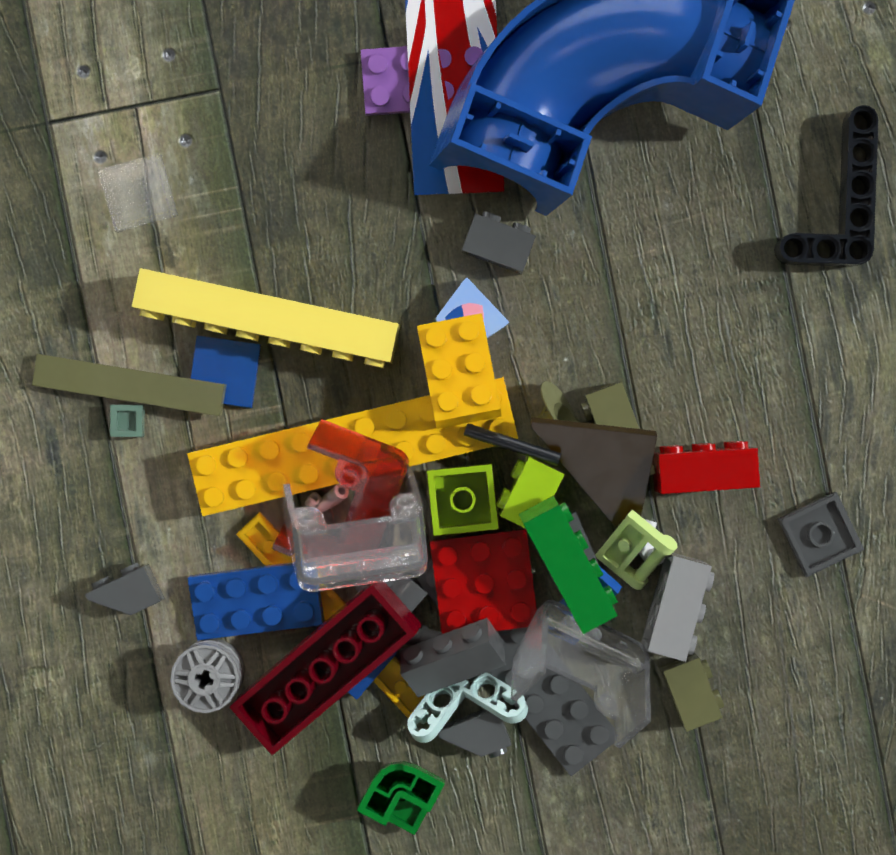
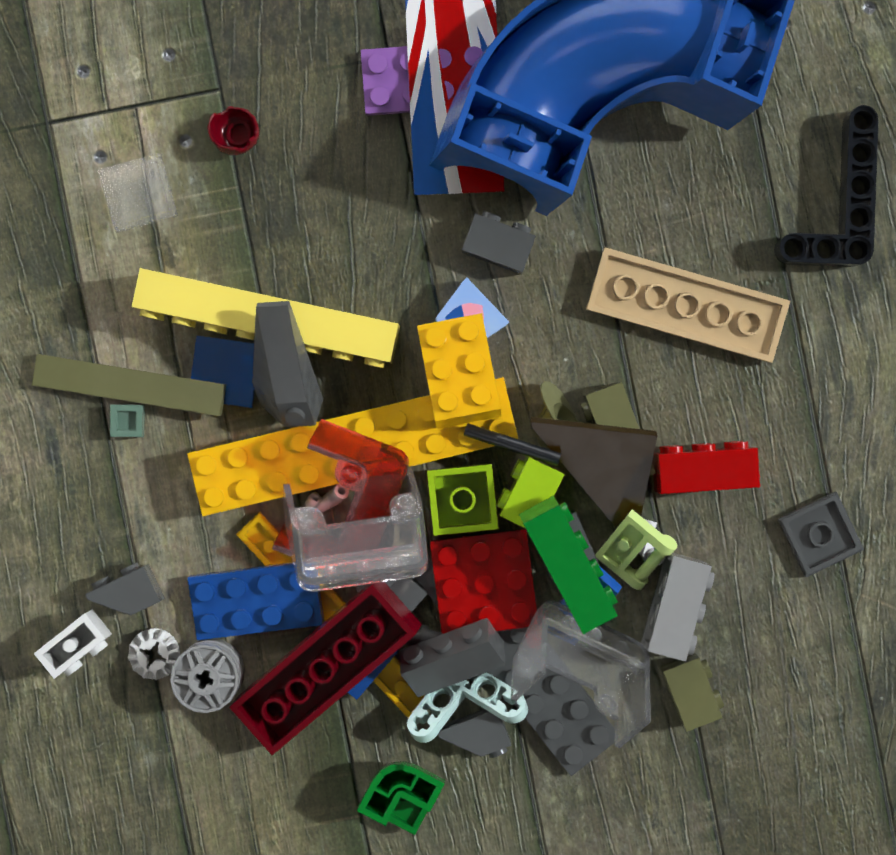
none -> white brick [34,609,112,679]
none -> white gear [128,628,180,680]
none -> dark red hair [207,106,260,156]
none -> dark grey wedge [252,301,323,427]
none -> tan plate [586,247,790,363]

